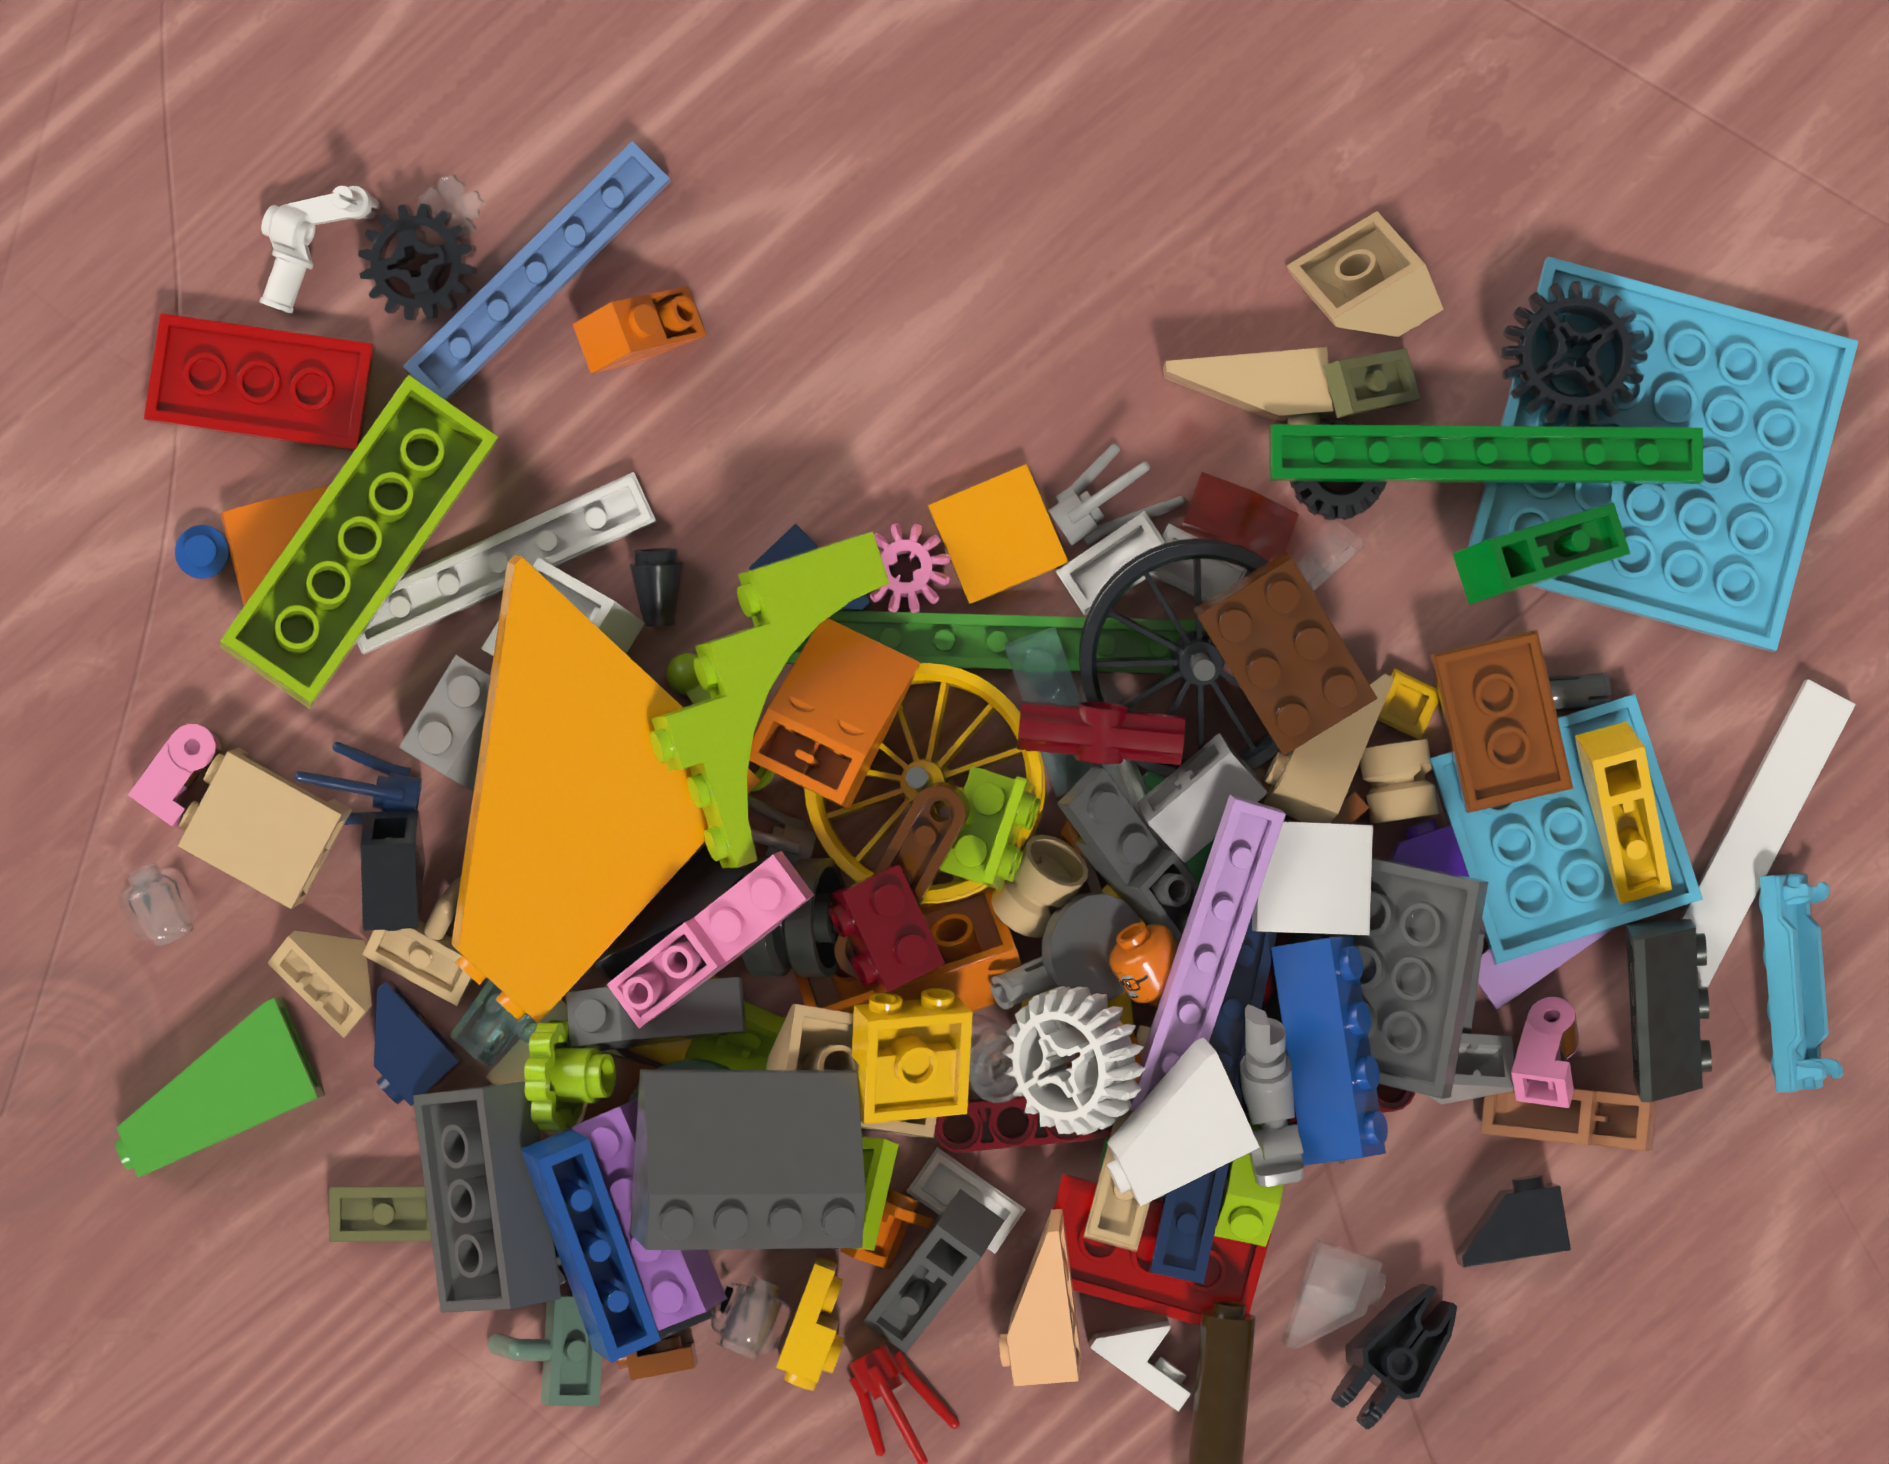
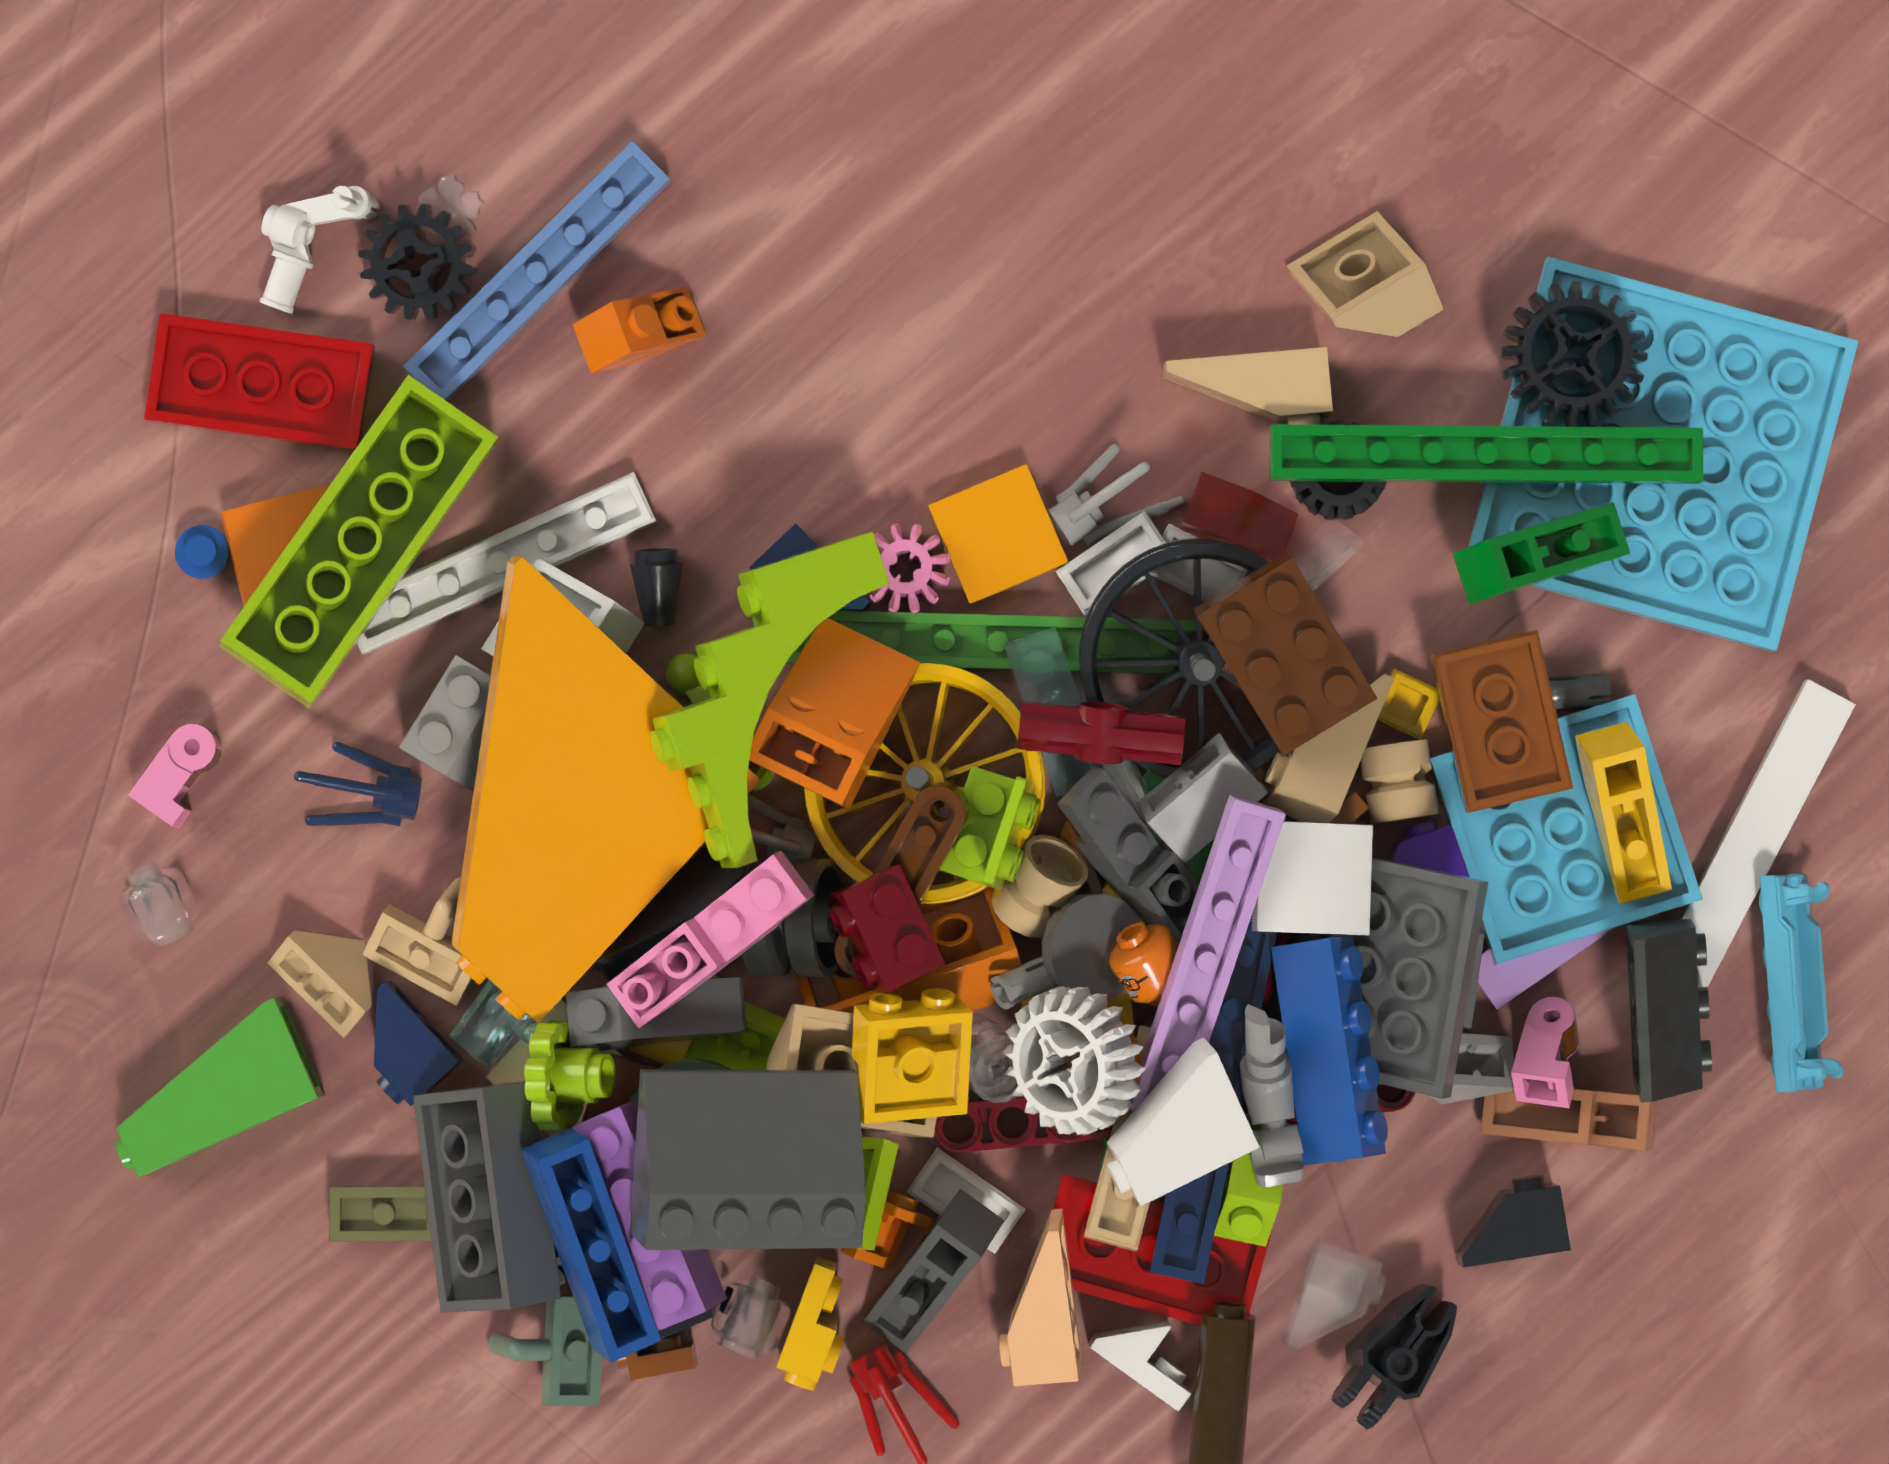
tan panel [178,747,352,909] -> none
black slope [360,810,425,931] -> none
olive plate [1323,348,1421,418] -> none

